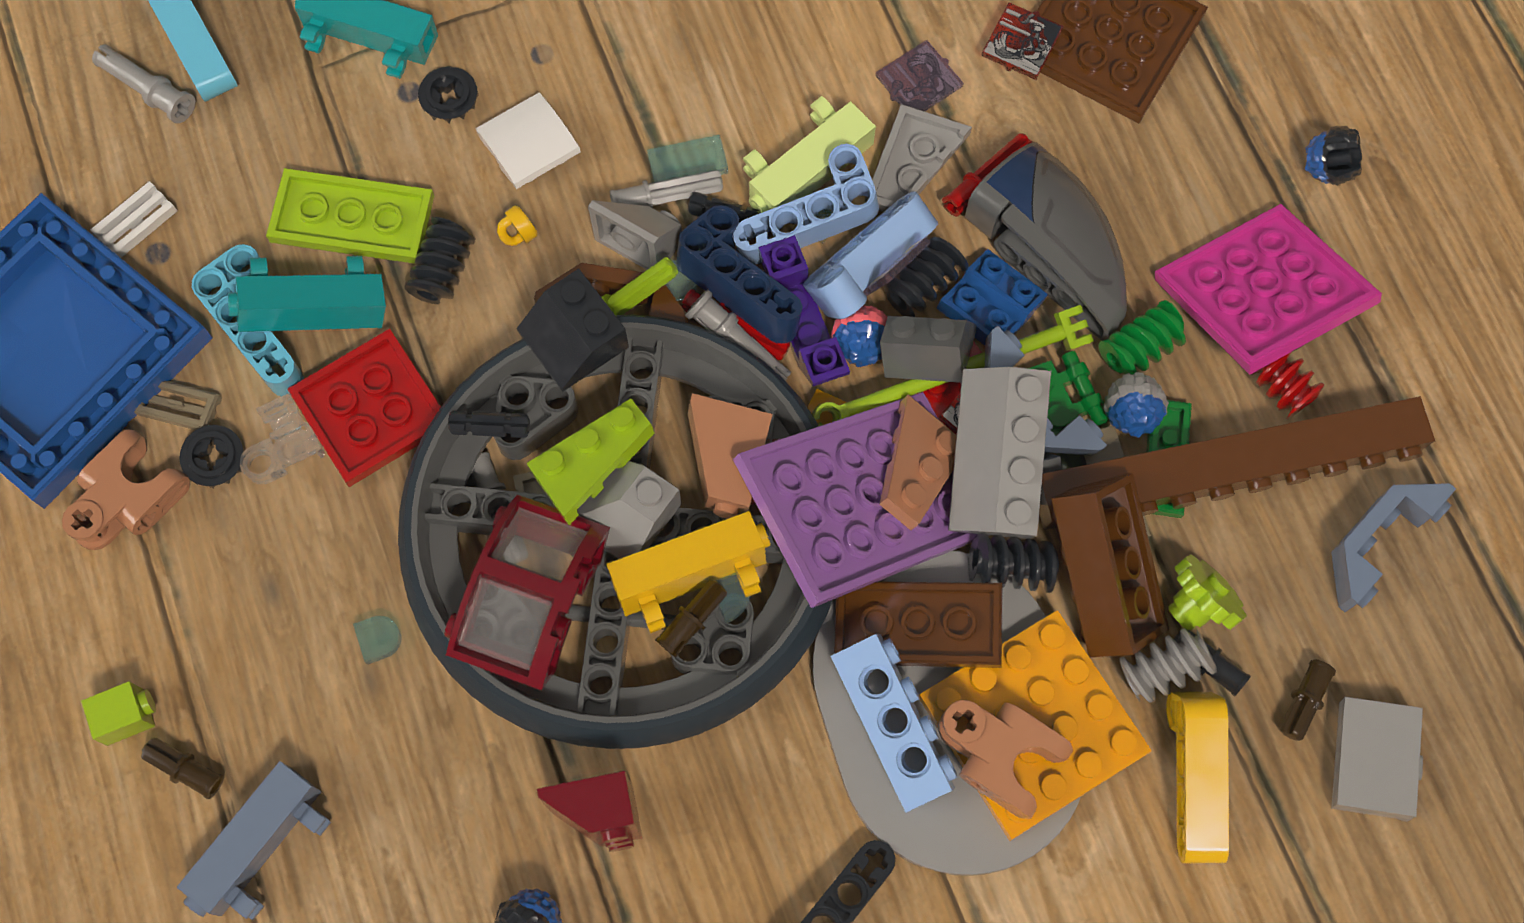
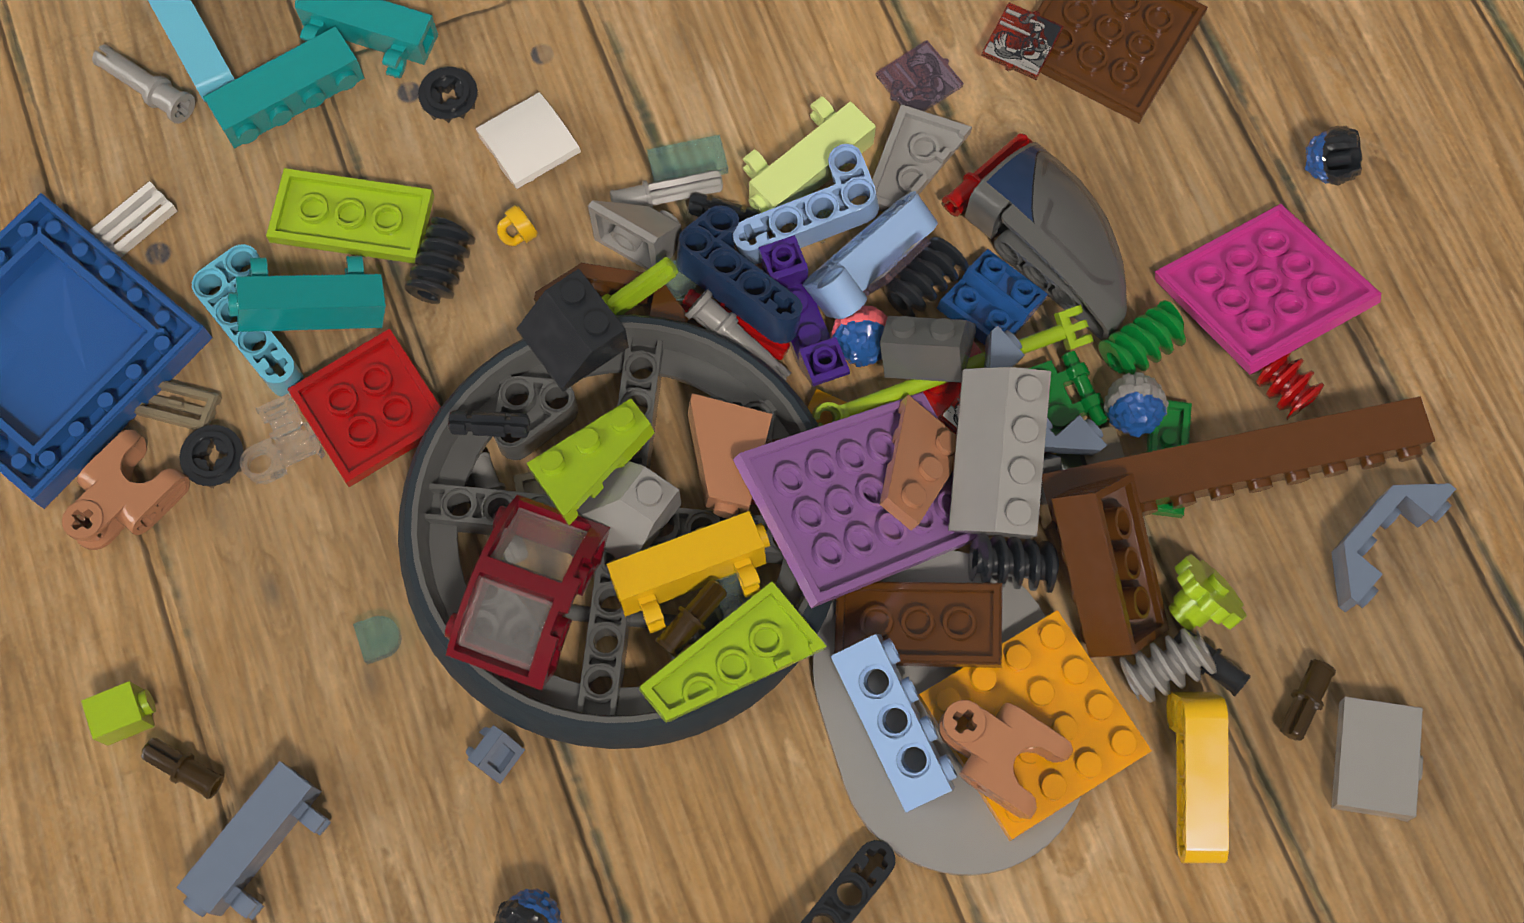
dark red slope [537,771,642,852] -> none
none -> teal brick [203,26,365,149]
none -> sand blue tile [466,725,525,784]
none -> lime wing [639,581,827,723]

